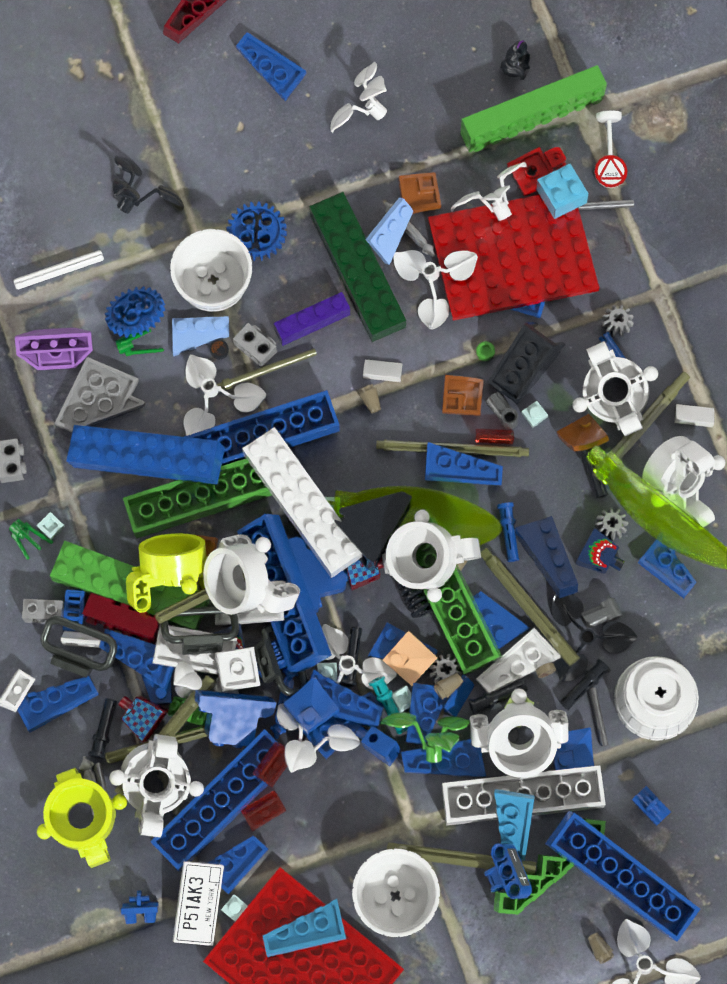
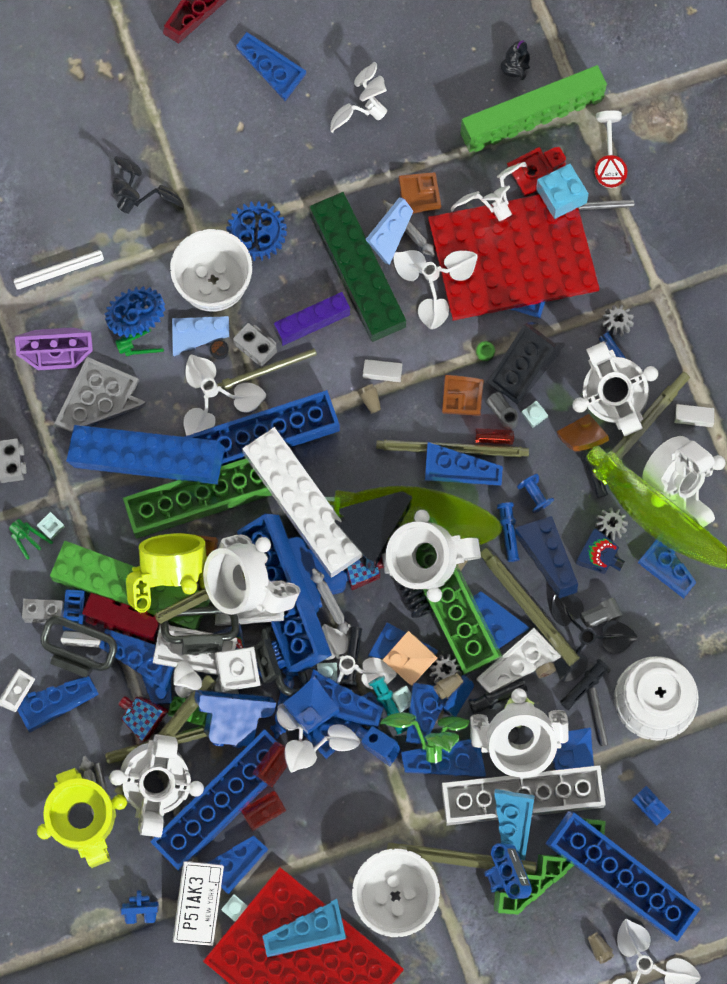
black pin [88,698,117,759] -> none
none -> light grey wheel [311,568,351,636]
none -> blue piece [517,474,554,513]

